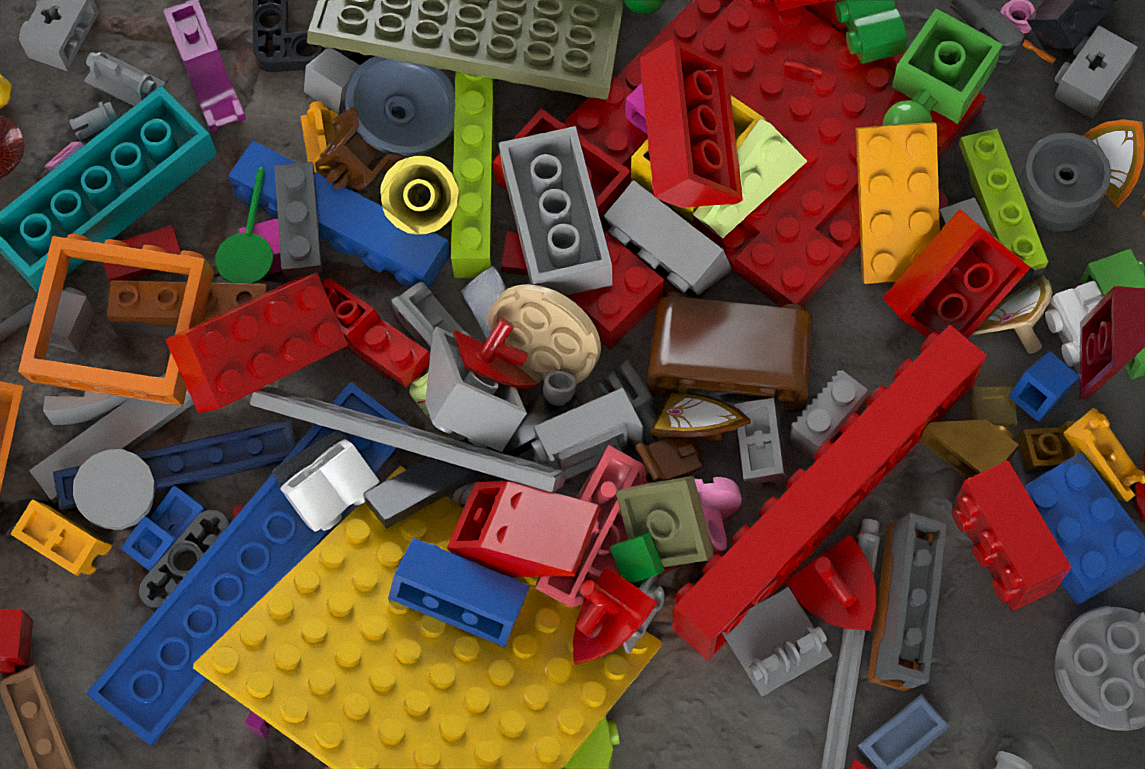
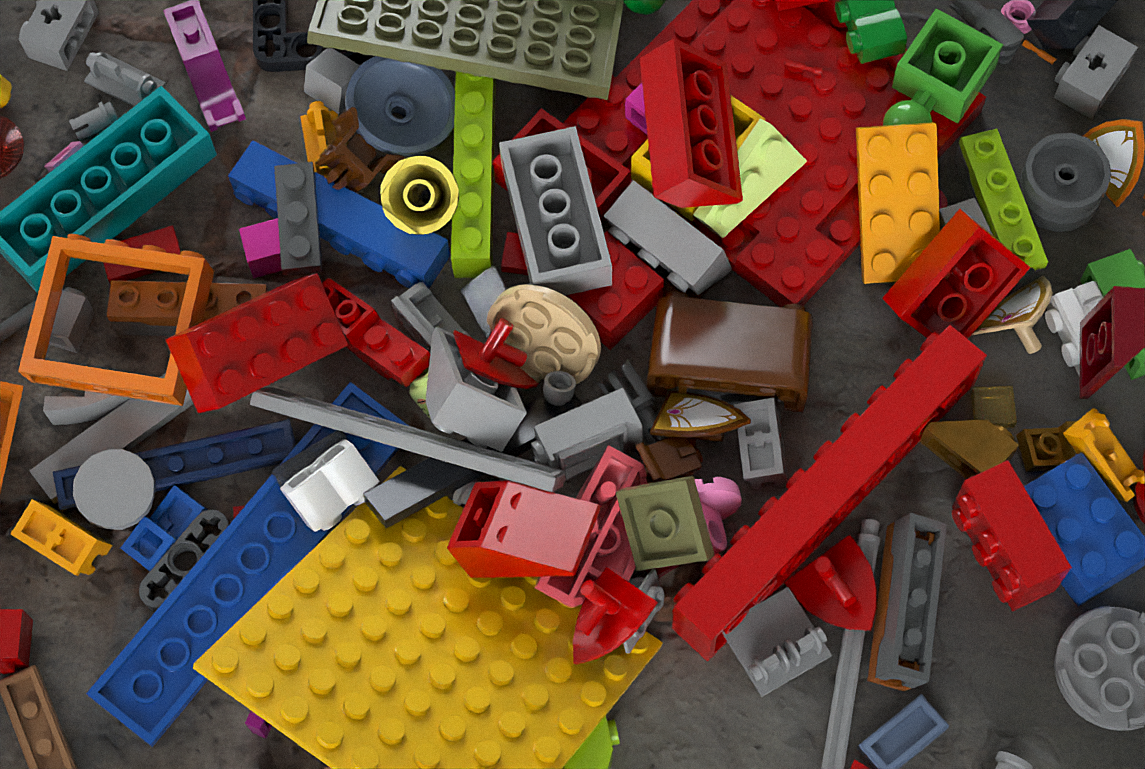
green piece [215,167,273,284] -> none
blue brick [388,538,530,647] -> none
green tile [610,532,665,583] -> none
light grey brick [789,370,871,463] -> none
blue brick [1008,351,1080,422] -> none

